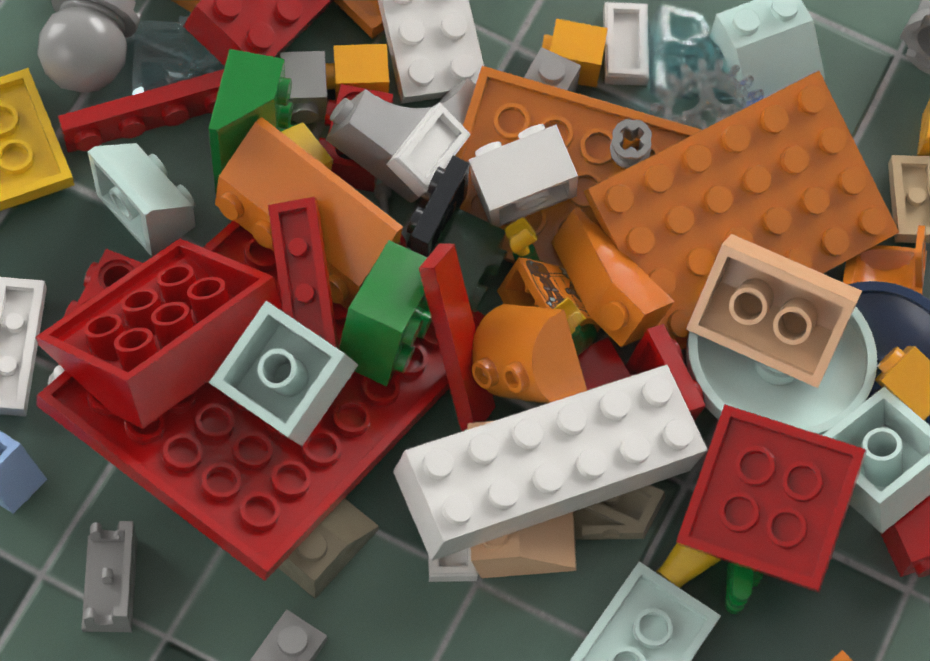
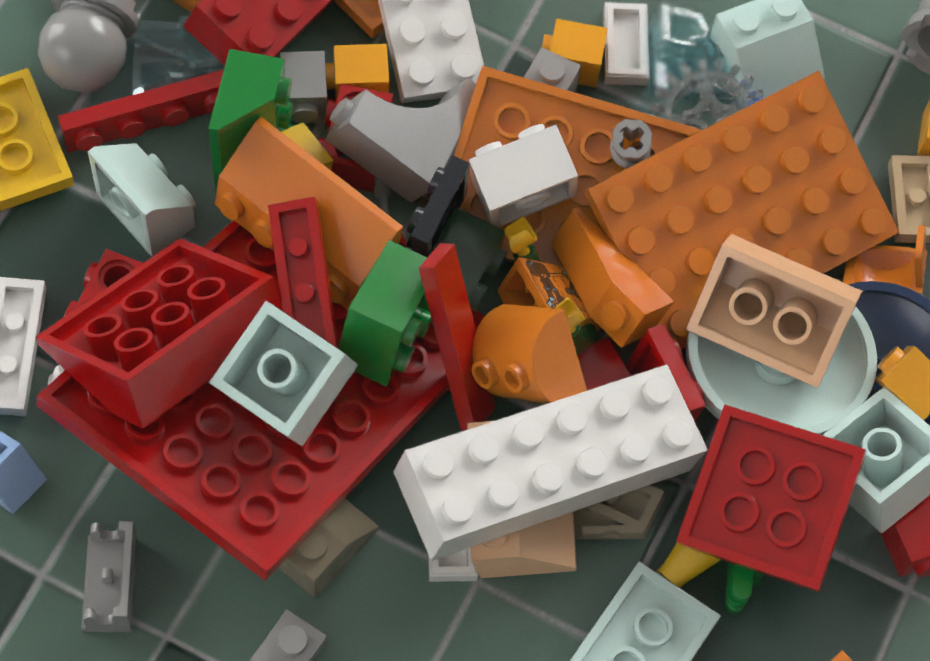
white tile [386,102,471,197] -> none

